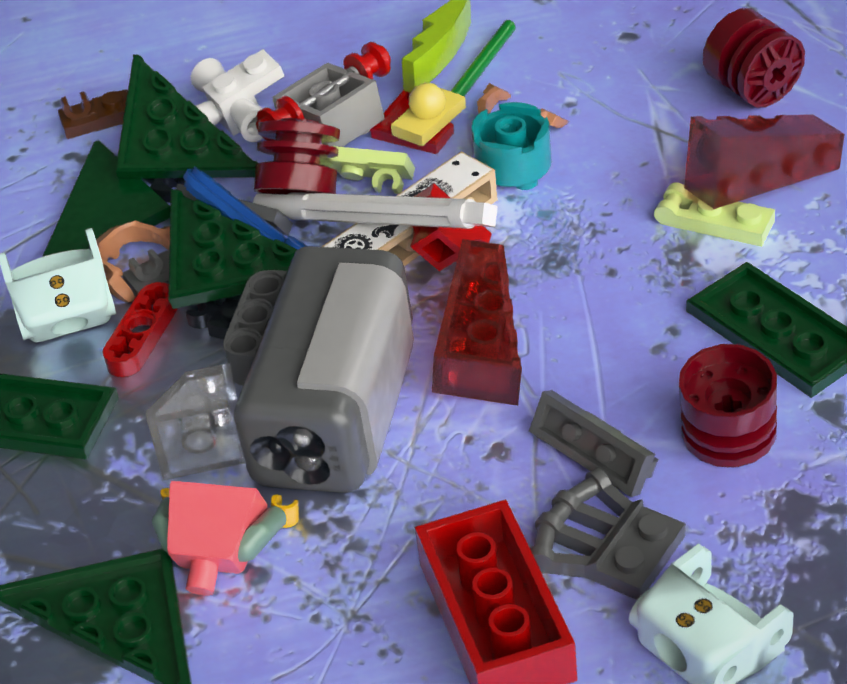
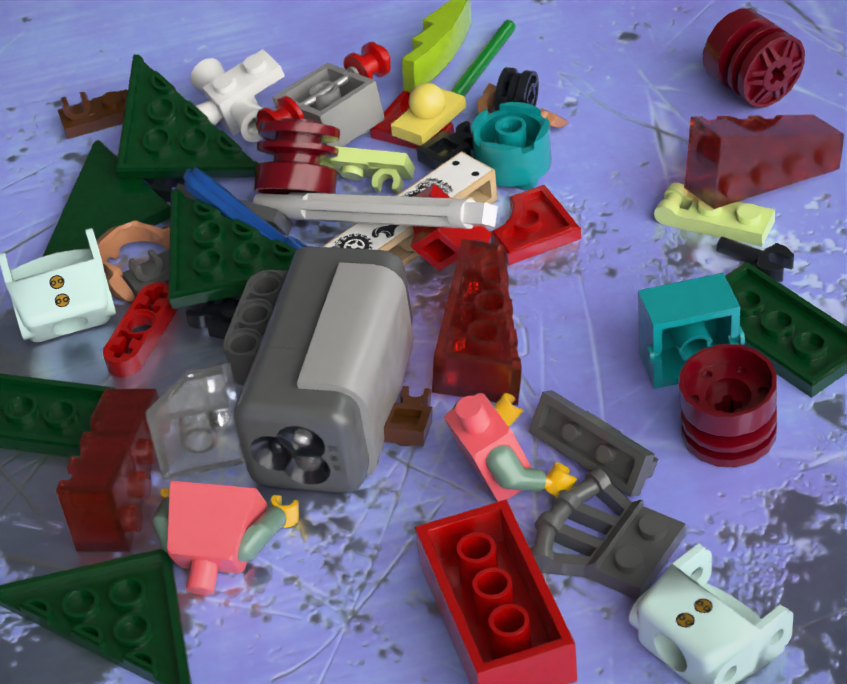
none -> clear red wedge [56,389,168,552]
none -> reddish brown plate [384,386,432,447]
none -> black plate [416,121,473,170]
none -> torso [444,393,577,502]
none -> red tile [491,184,581,265]
none -> black wheel [494,67,539,111]
none -> teal brick [638,273,745,389]
none -> black bar [716,236,794,282]

